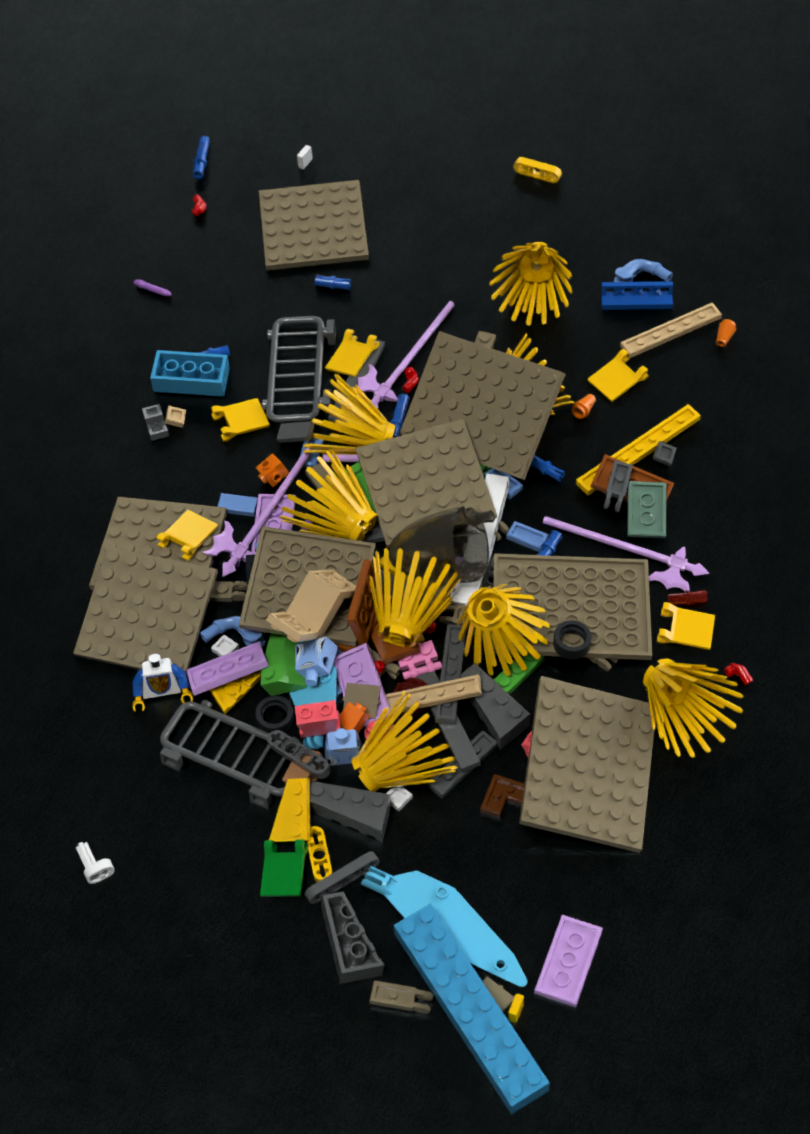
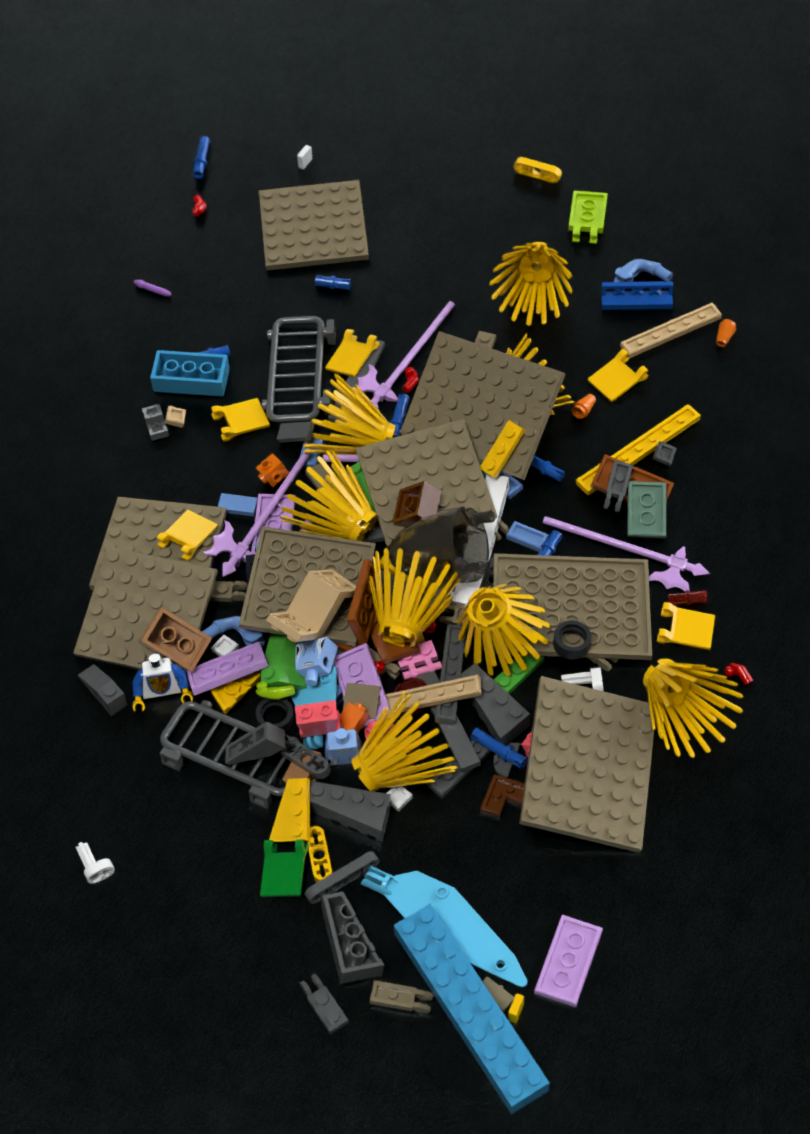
none -> dark grey slope [78,664,127,716]
none -> medium nougat slope [138,607,212,672]
none -> dark grey slope [226,722,285,765]
none -> lime arm [256,681,295,700]
none -> dark grey hinge [299,974,349,1034]
none -> reddish brown slope [392,481,441,529]
none -> blue pin [470,728,528,769]
none -> yellow plate [480,420,526,478]
none -> dark grey tile [493,742,520,778]
none -> white piece [561,667,603,691]
none -> lime tile [569,191,608,244]

